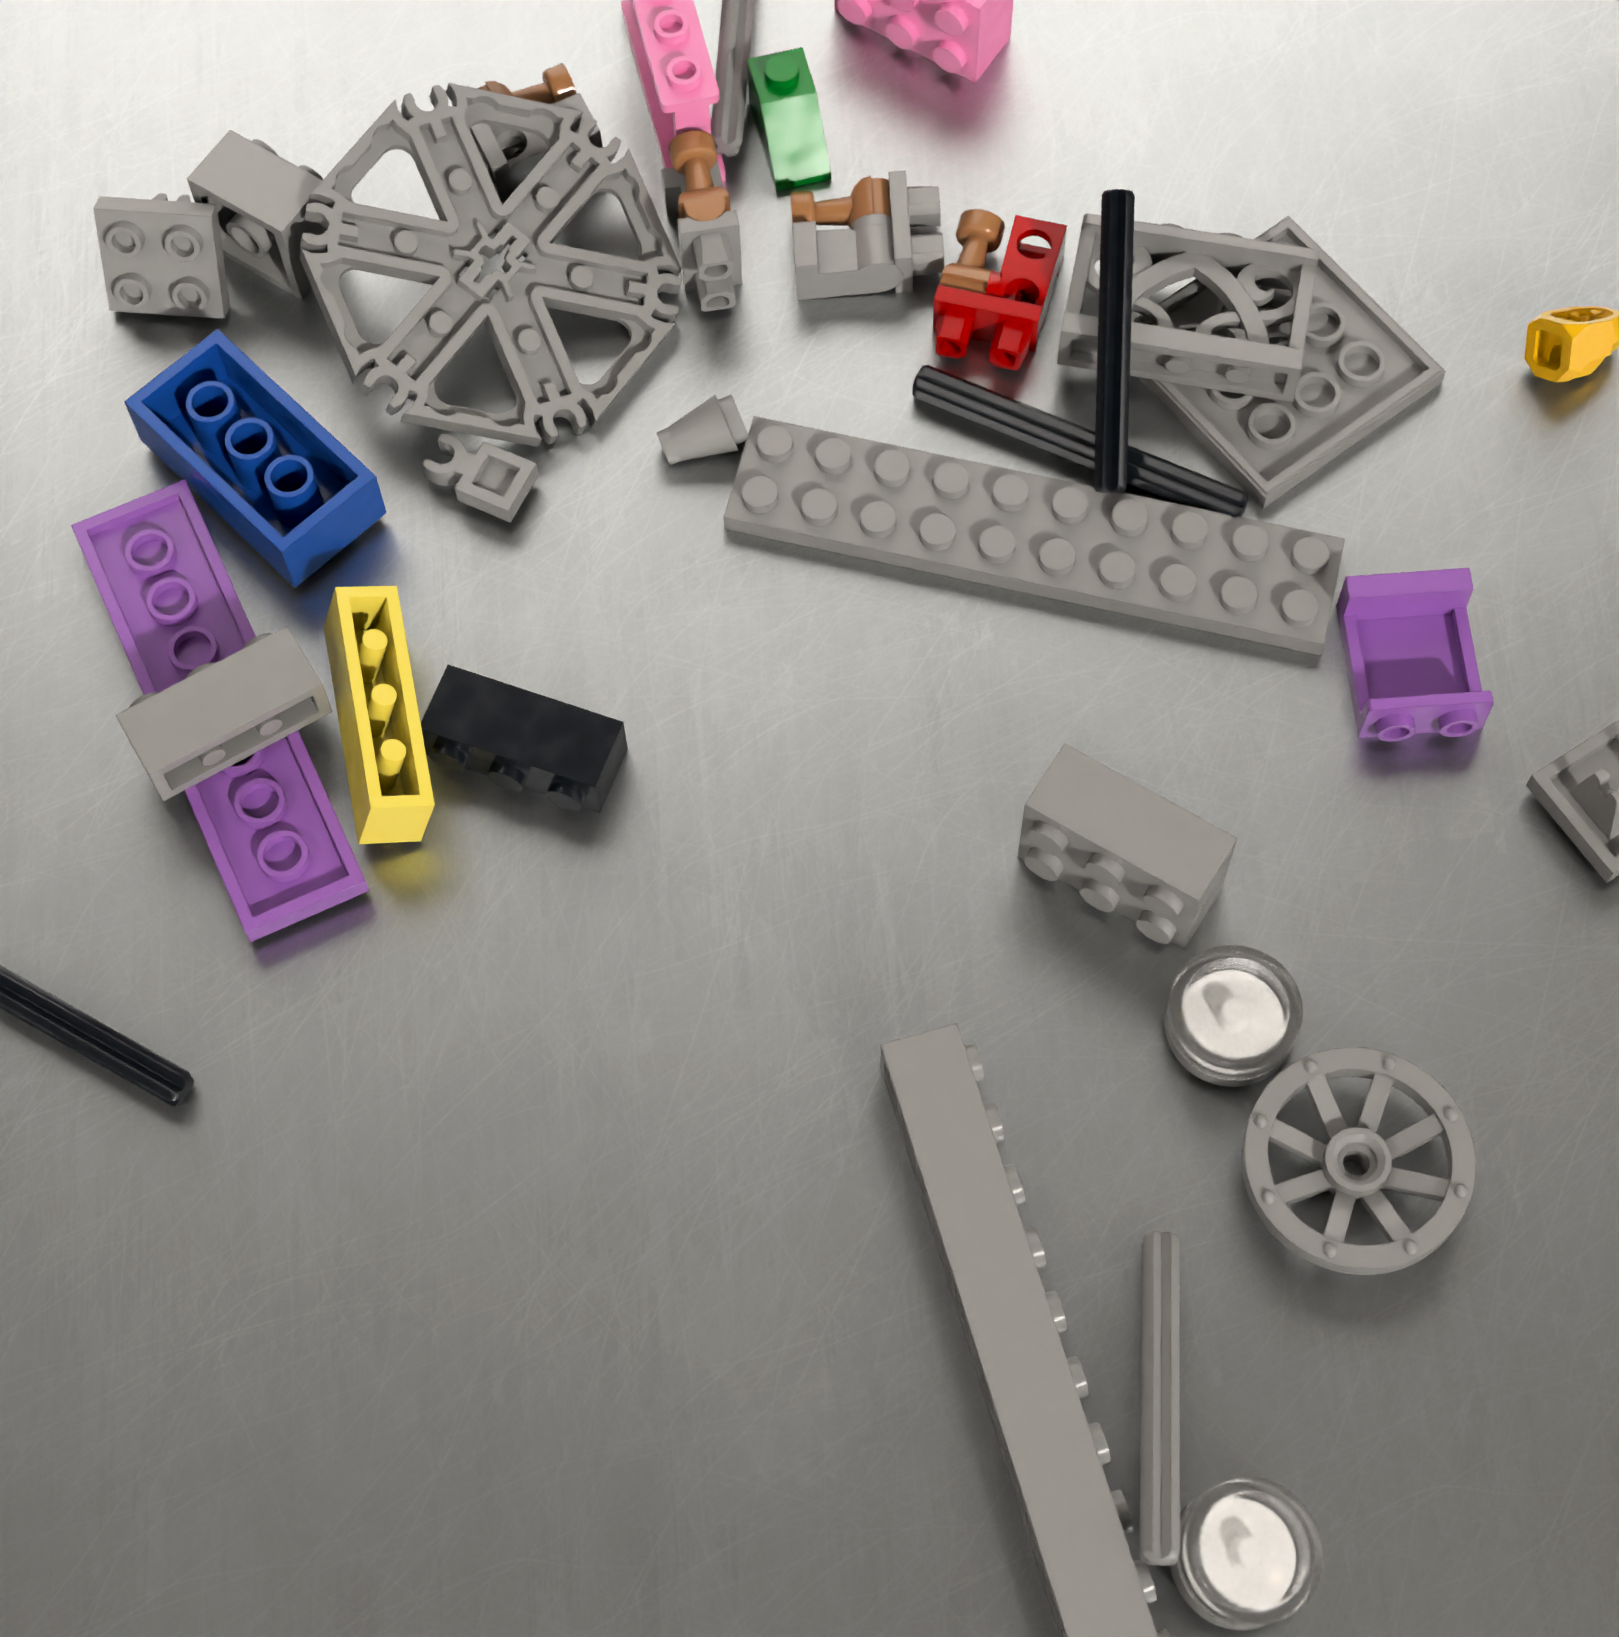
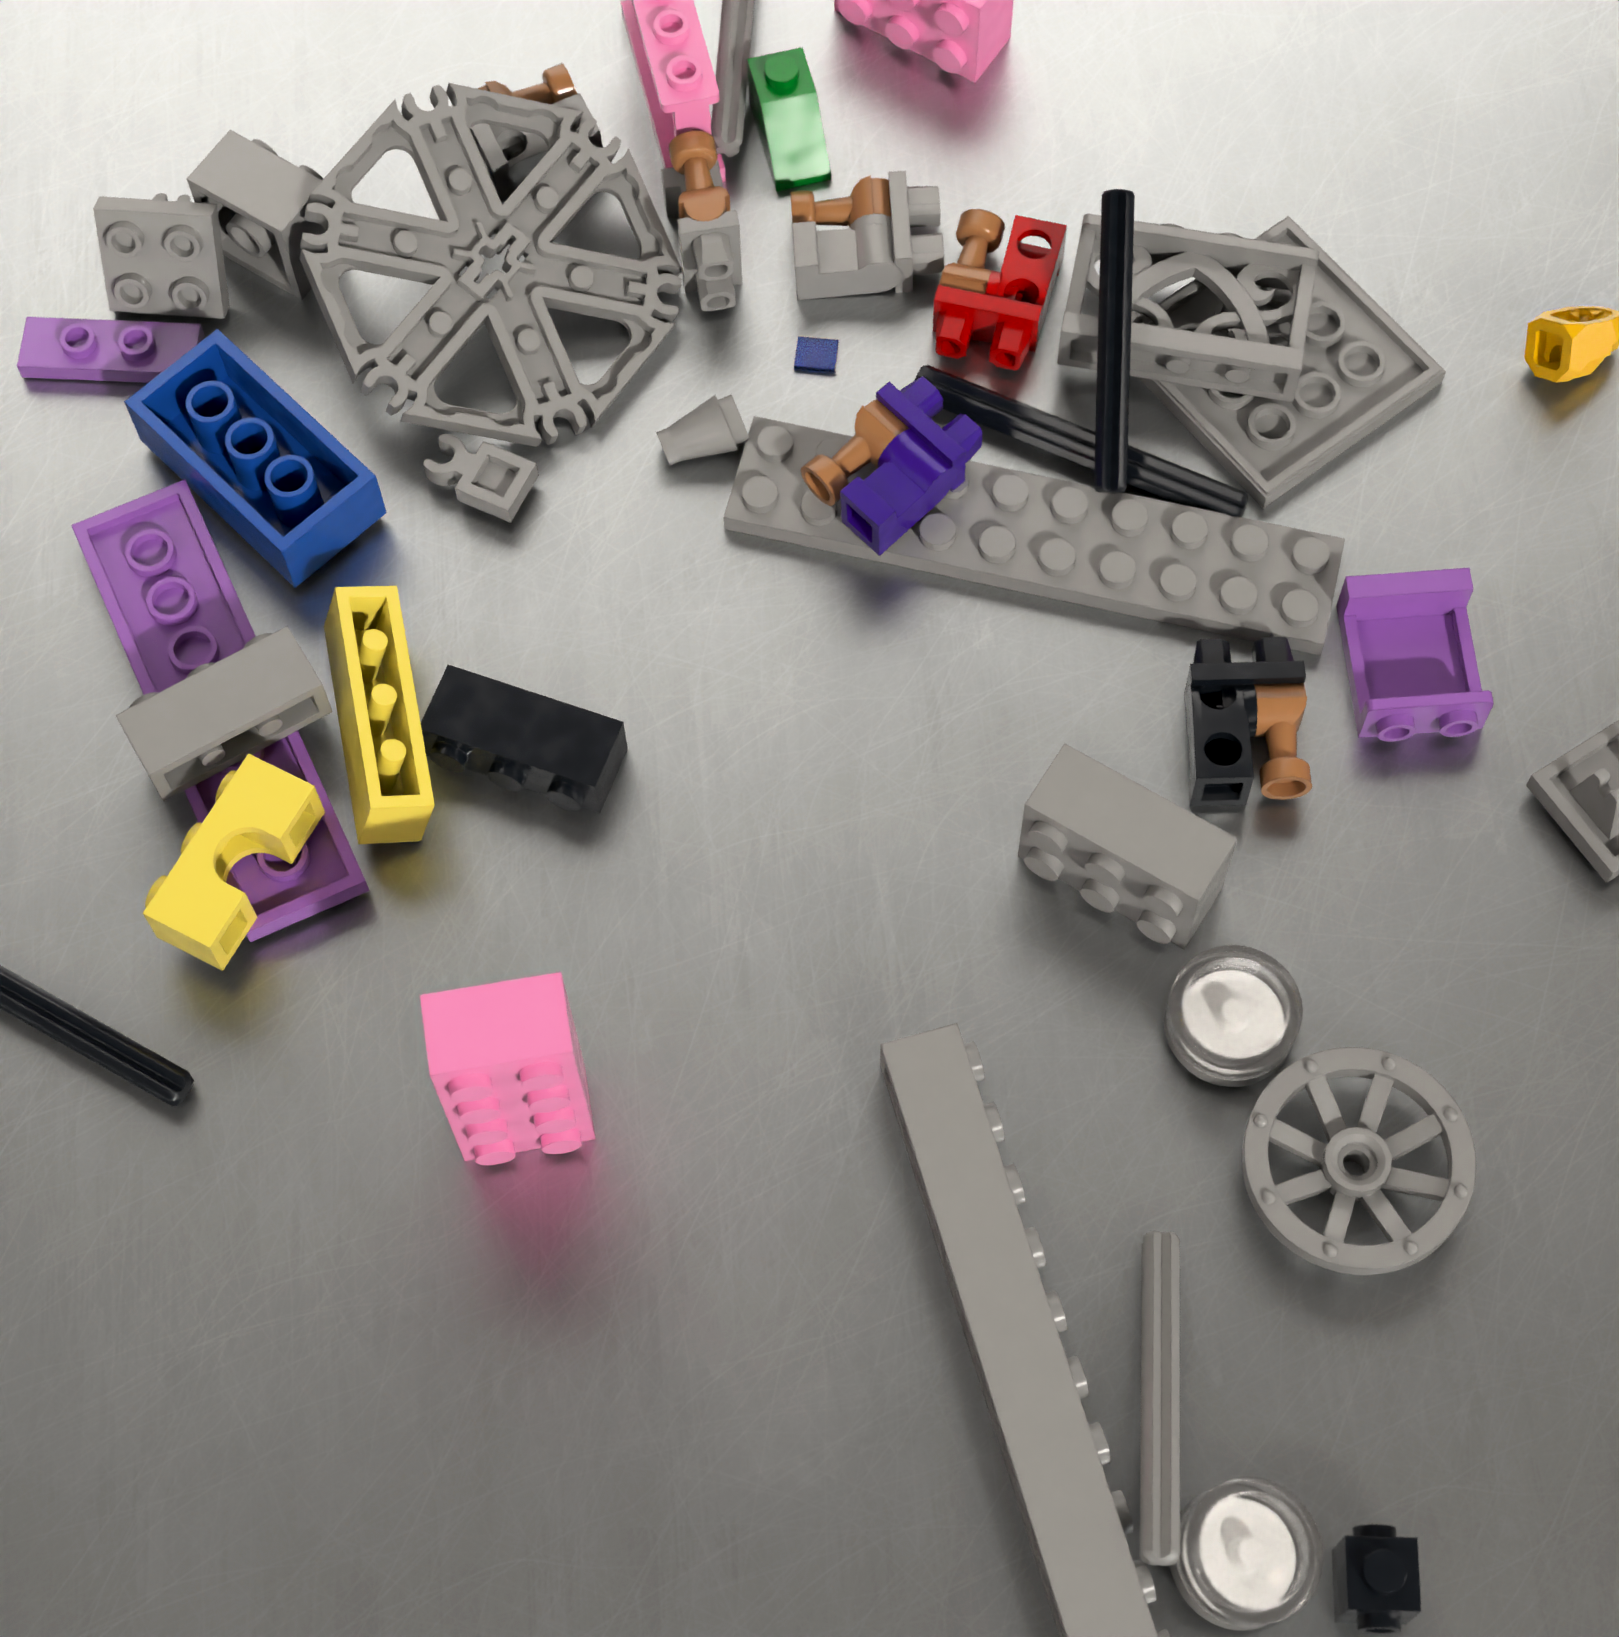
none -> medium lavender plate [17,317,205,383]
none -> light yellow arch [143,753,325,971]
none -> bright pink brick [420,972,596,1165]
none -> clear blue window [794,336,839,373]
none -> dark purple hips [801,376,982,556]
none -> black hips [1184,637,1312,807]
none -> black brick [1332,1524,1421,1634]

